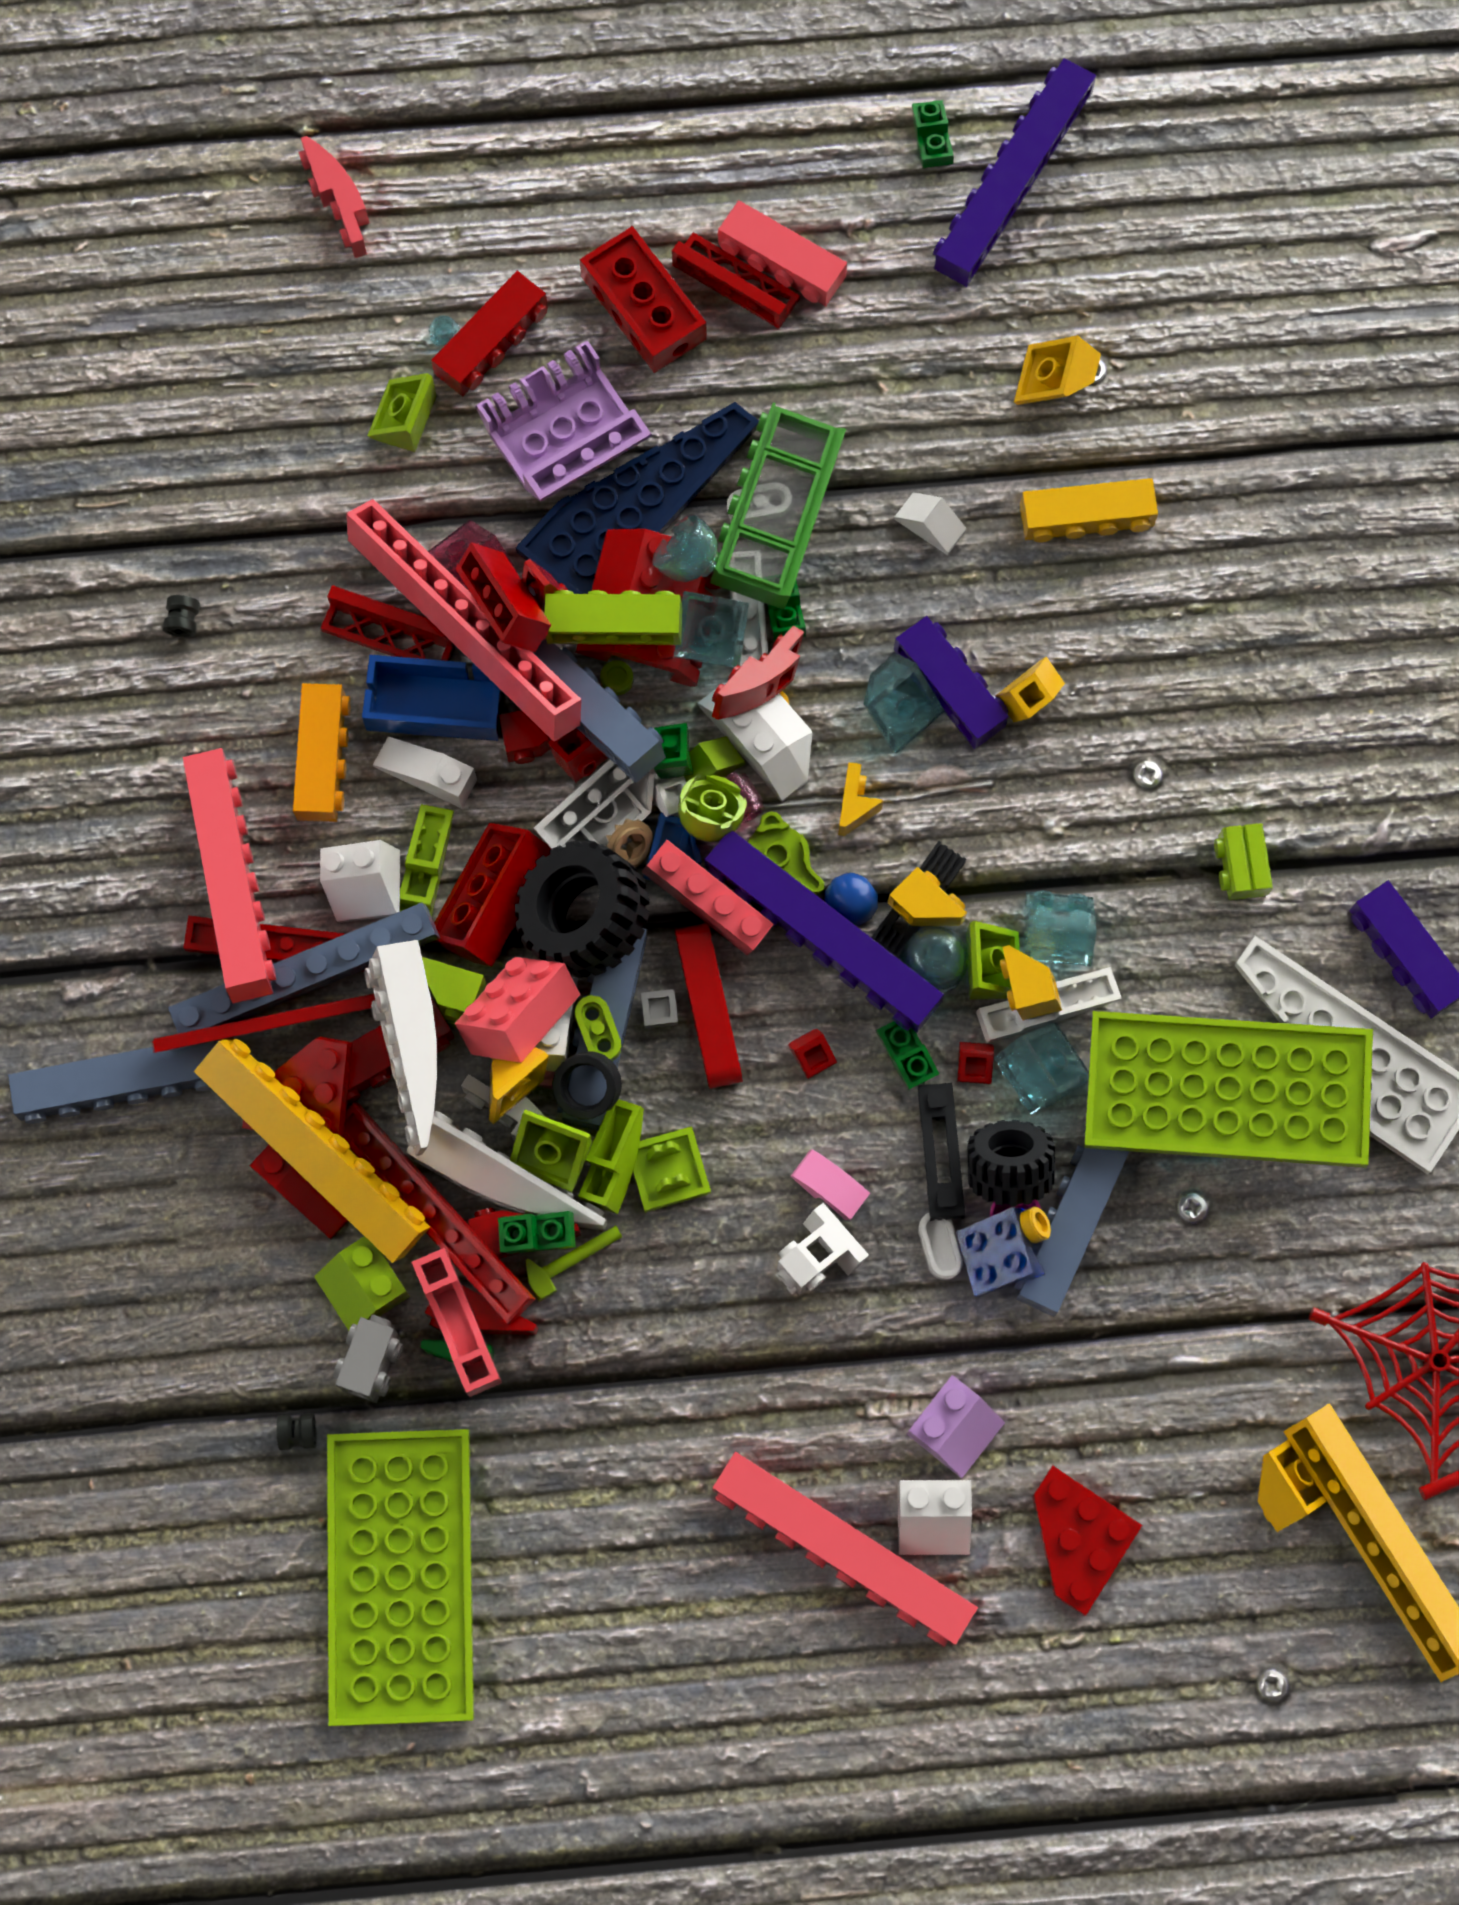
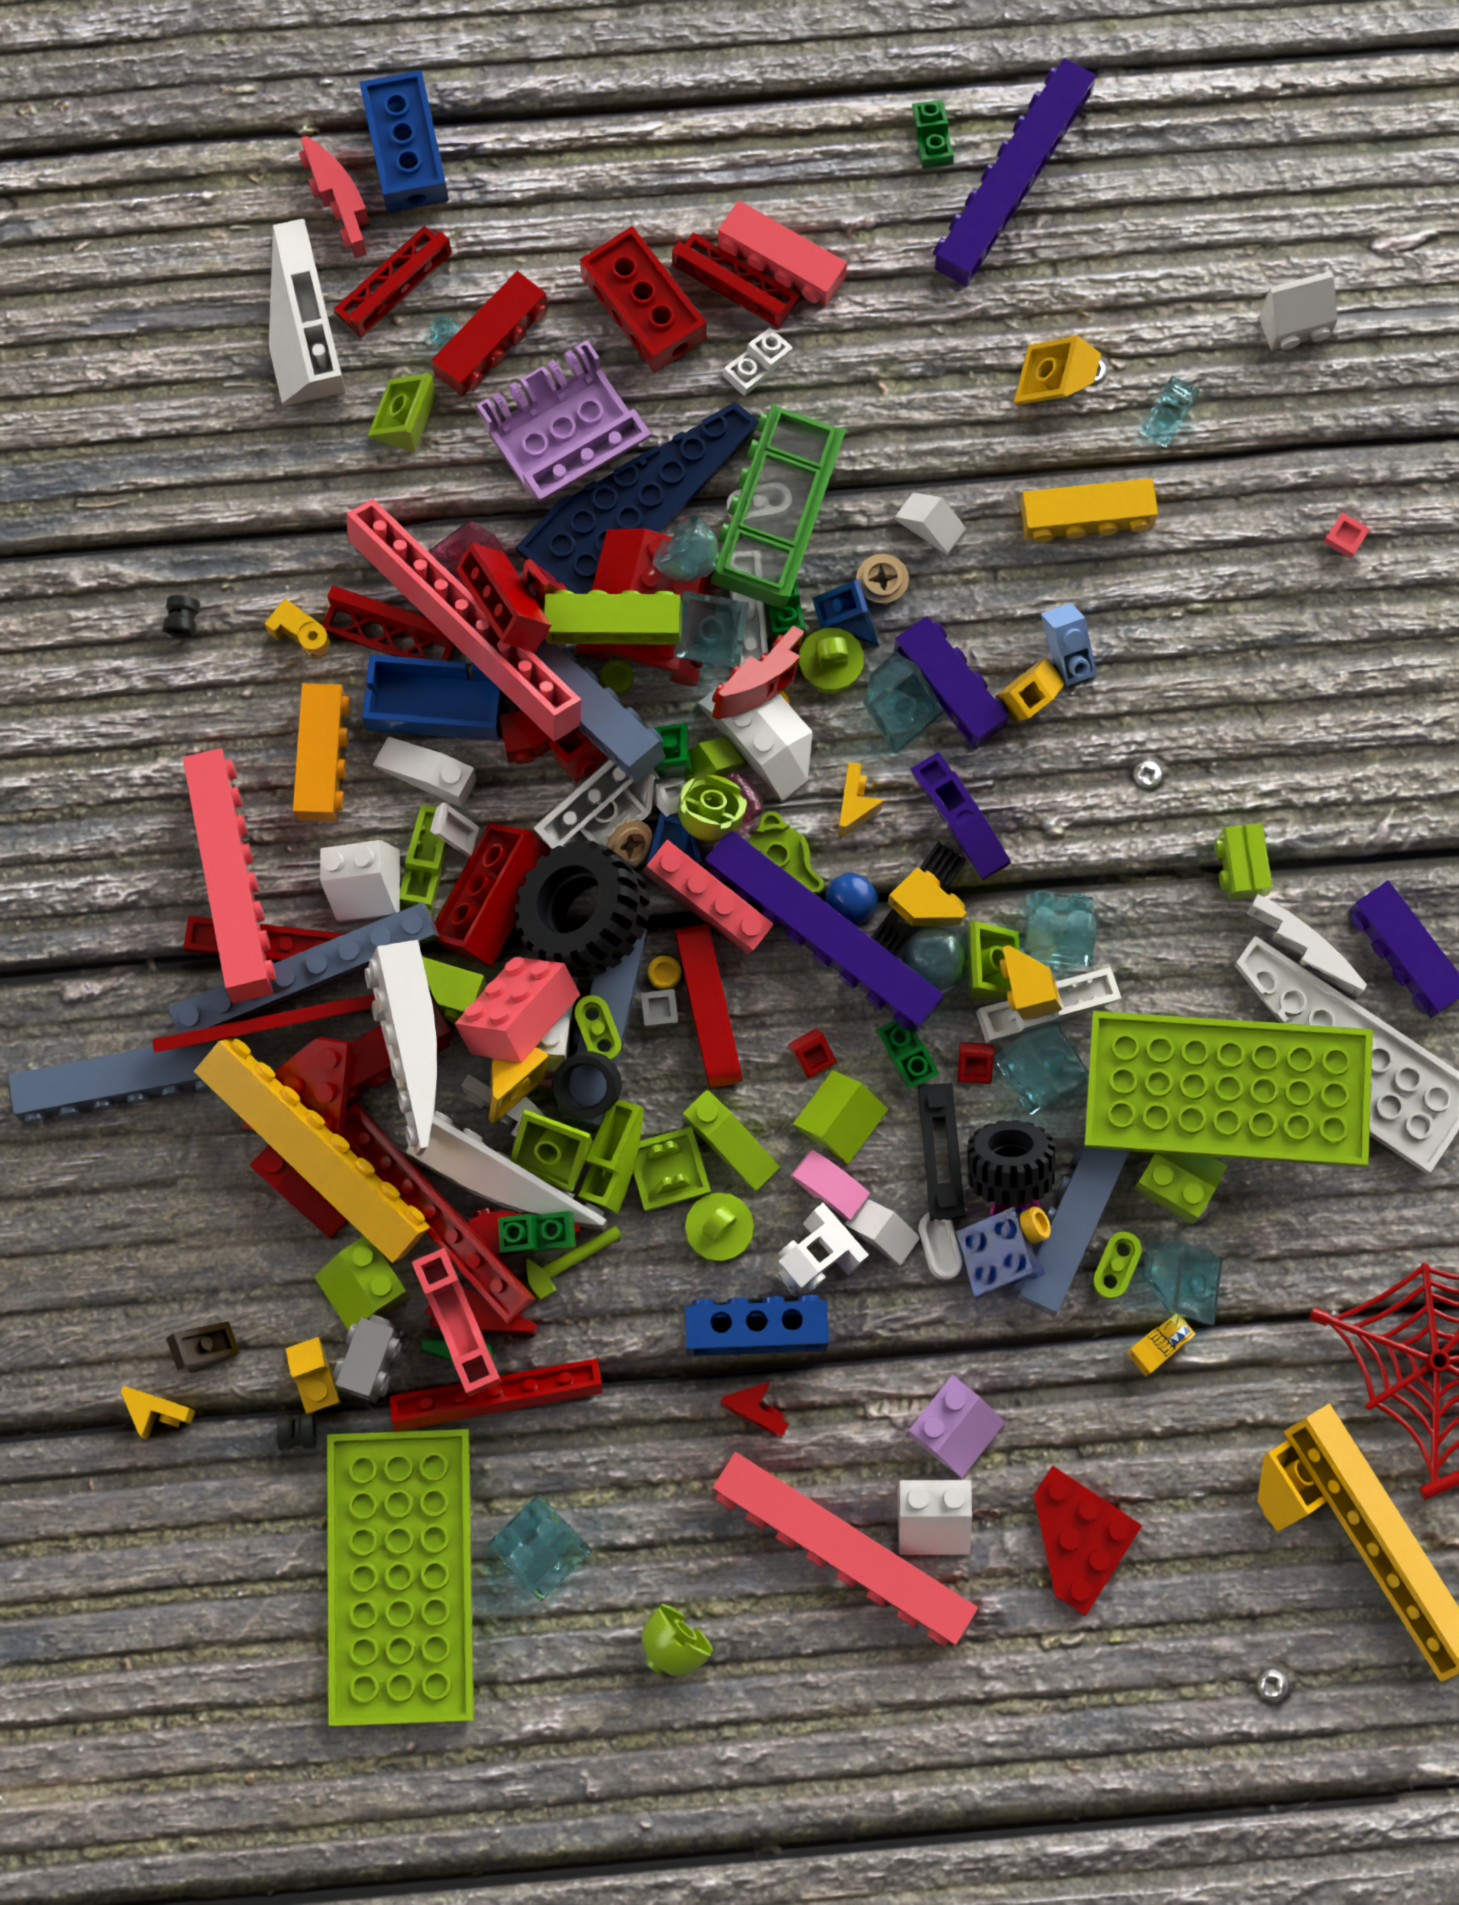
none -> yellow slope [121,1385,195,1440]
none -> dark brown slope [166,1321,240,1373]
none -> yellow leg [264,598,330,658]
none -> white wedge [269,218,346,406]
none -> yellow slope [286,1337,341,1413]
none -> red fence [333,225,452,337]
none -> blue brick [359,70,449,213]
none -> red plate [390,1358,603,1432]
none -> white tile [430,802,479,858]
none -> clear light blue slope [488,1494,593,1602]
none -> lime cylinder [641,1604,713,1676]
none -> yellow tile [648,956,682,991]
none -> lime slope [683,1089,780,1192]
none -> lime tile [685,1192,754,1262]
none -> blue brick [685,1295,829,1357]
none -> red slope [720,1381,789,1439]
none -> white slope [722,327,793,396]
none -> lime slope [793,1070,888,1165]
none -> lime tile [799,628,864,694]
none -> blue slope [812,579,880,647]
none -> white slope [844,1198,920,1266]
none -> tan gear [856,554,909,605]
none -> dark purple slope [910,752,1011,881]
none -> light blue slope [1041,603,1097,686]
none -> lime plate [1092,1232,1142,1300]
none -> yellow leg [1126,1312,1195,1377]
none -> lime slope [1133,1153,1227,1225]
none -> clear light blue slope [1139,375,1200,448]
none -> clear light blue slope [1143,1242,1223,1325]
none -> white slope [1247,894,1367,998]
none -> white slope [1259,271,1338,350]
none -> coral plate [1323,512,1370,559]

